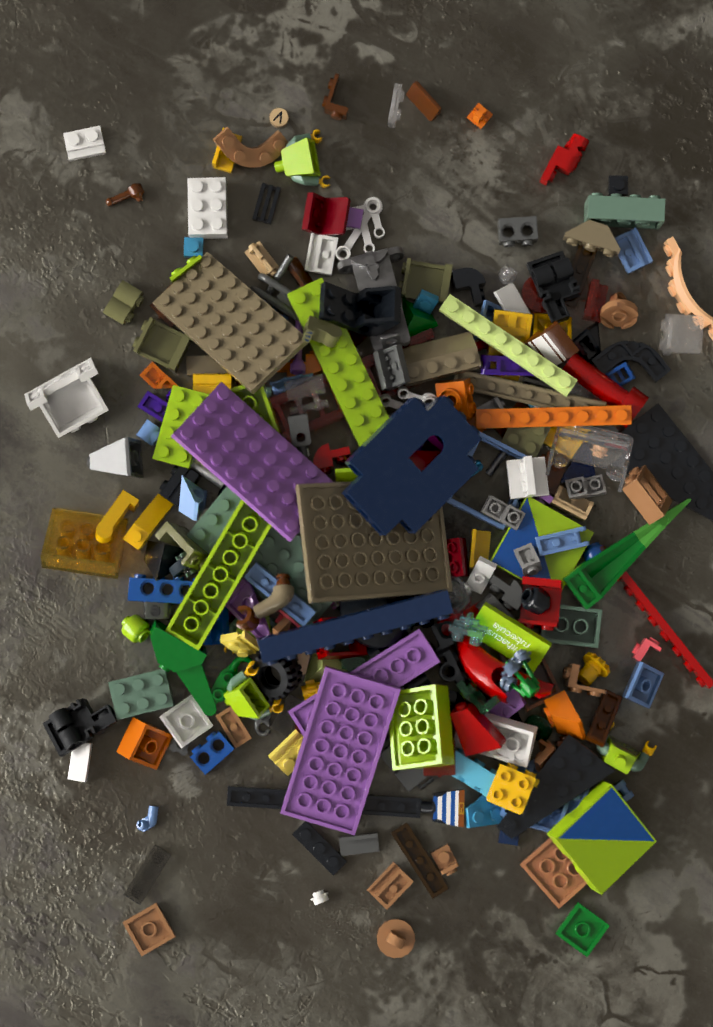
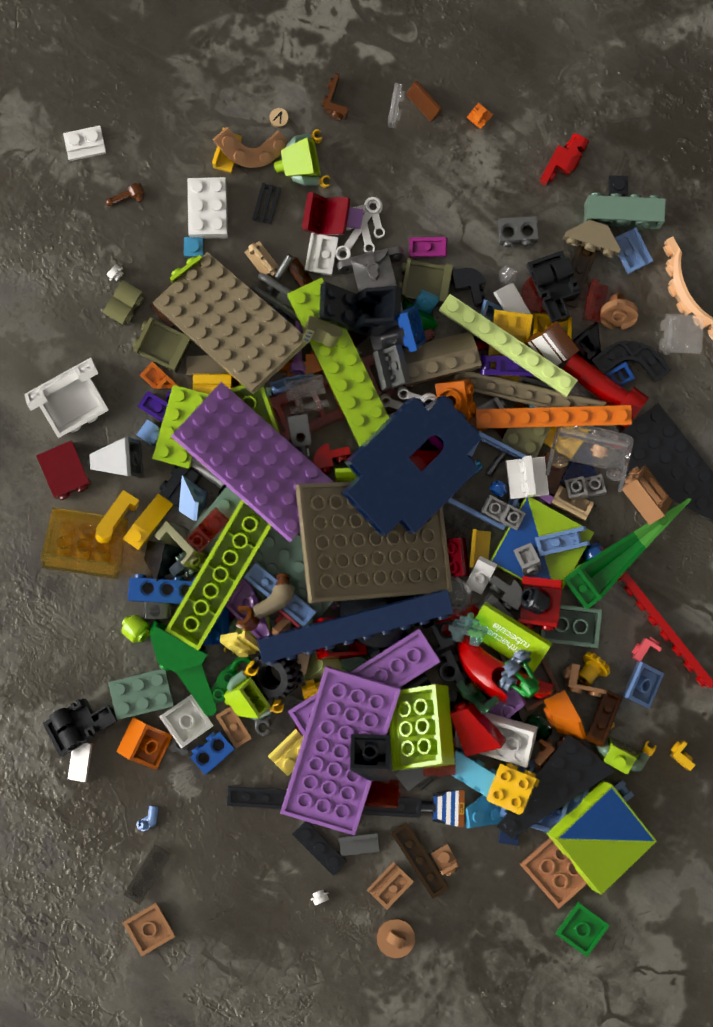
none -> dark red panel [36,440,91,501]
none -> white plate [107,264,124,281]
none -> clear red slope [185,507,229,553]
none -> black slope [350,734,390,781]
none -> clear red piece [364,780,401,808]
none -> blue plate [398,304,427,352]
none -> magenta plate [409,237,448,258]
none -> blue plate [489,480,507,497]
none -> yellow bracket [670,741,695,771]

